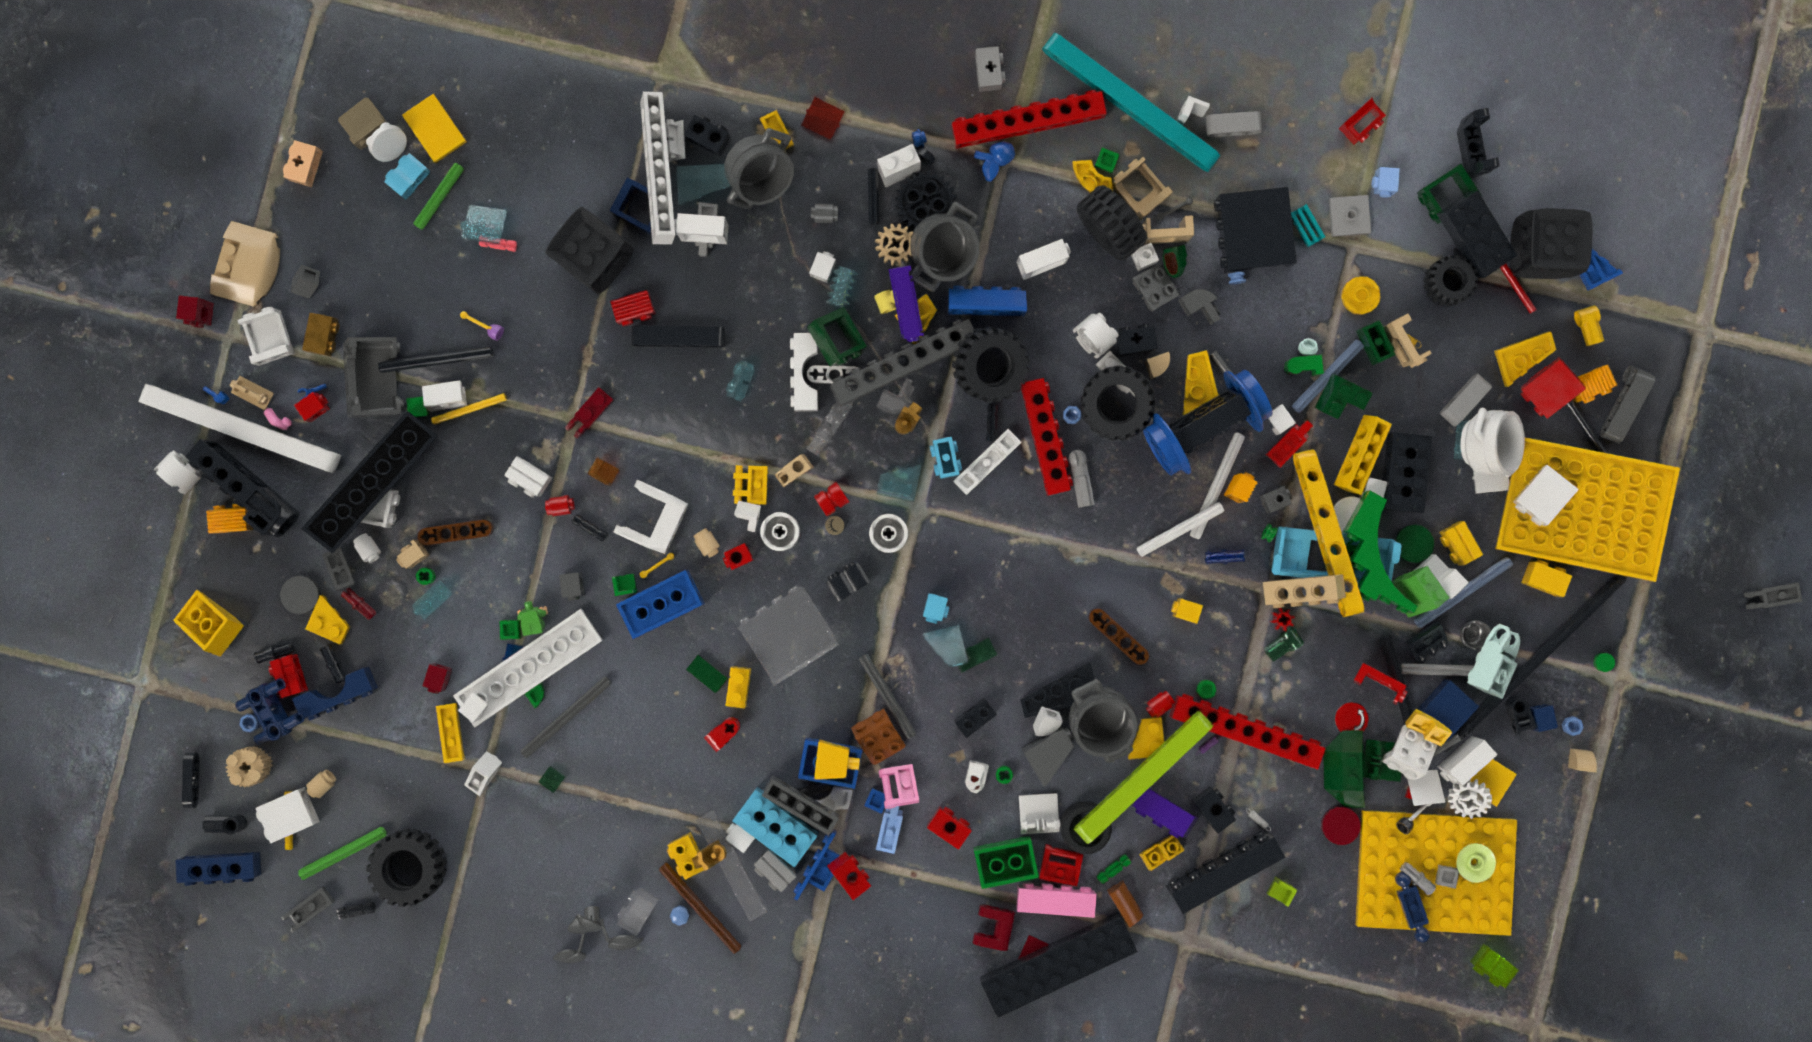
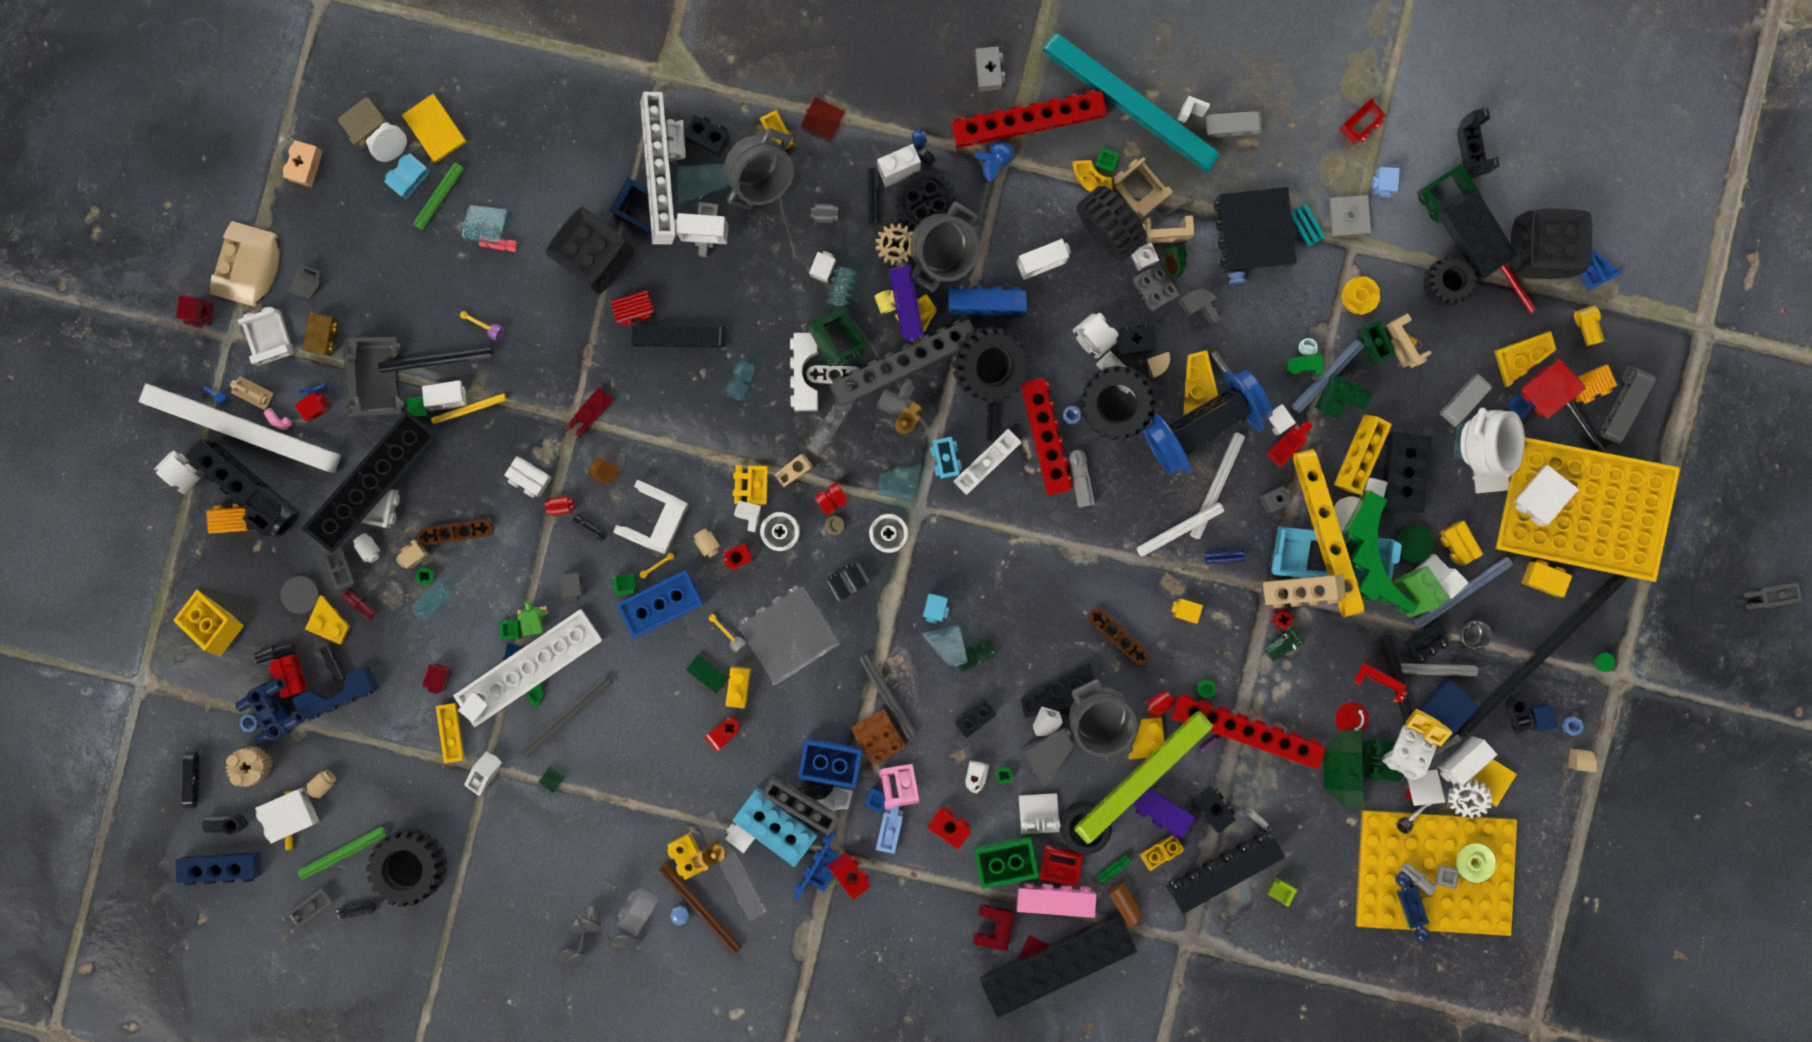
light grey brick [754,848,798,892] -> none
yellow torso [814,740,860,779] -> none
light orange brick [1224,472,1258,503] -> none
green bush [1261,523,1278,543] -> none
dark red tile [1321,806,1361,845] -> none
light aqua brick [1467,624,1520,699] -> none
clear neon green brick [1470,944,1519,989] -> none
none -> hinge [709,614,747,653]
none -> blue tile [1506,393,1534,420]

